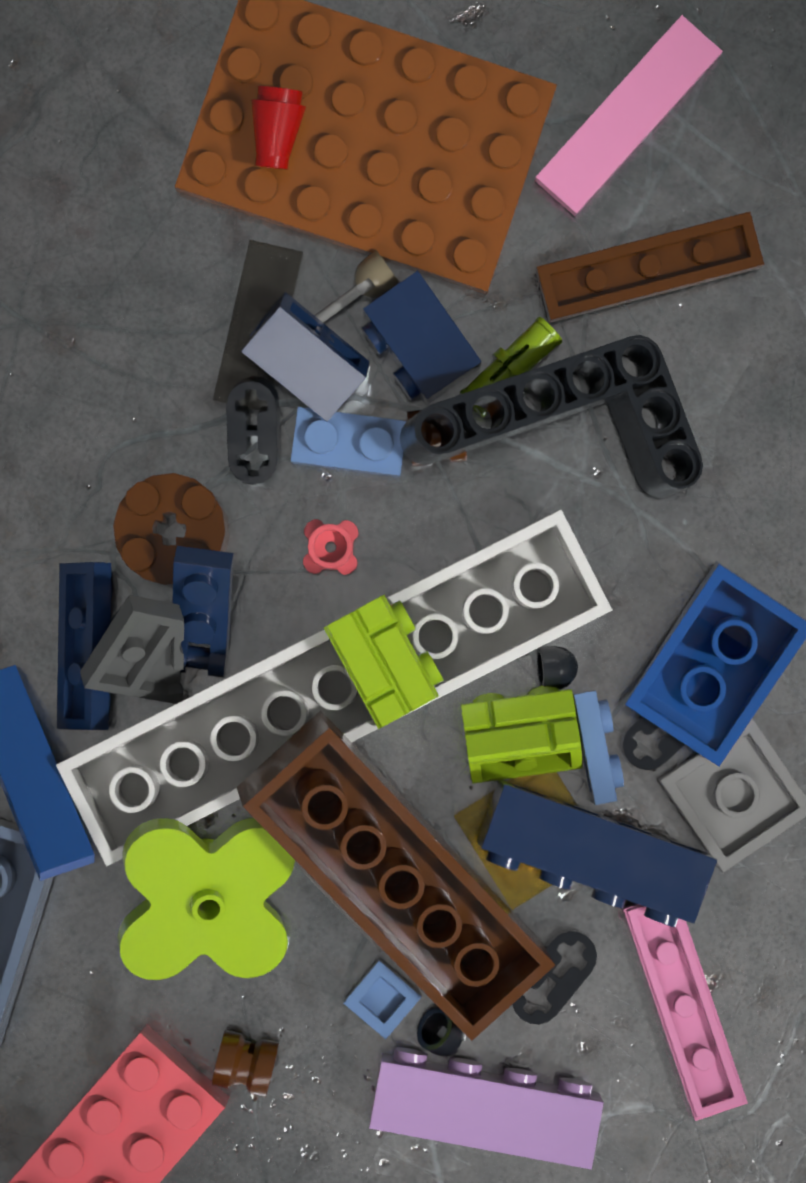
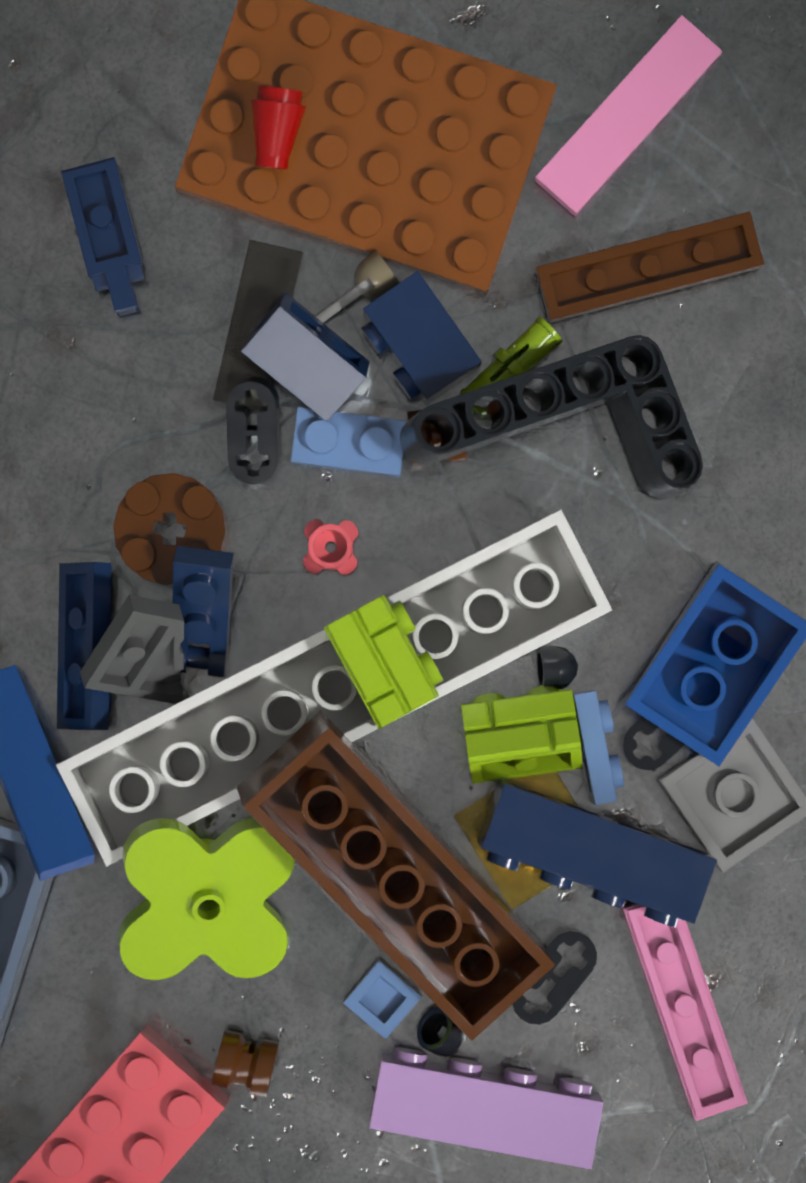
none -> dark blue hinge [61,157,145,317]

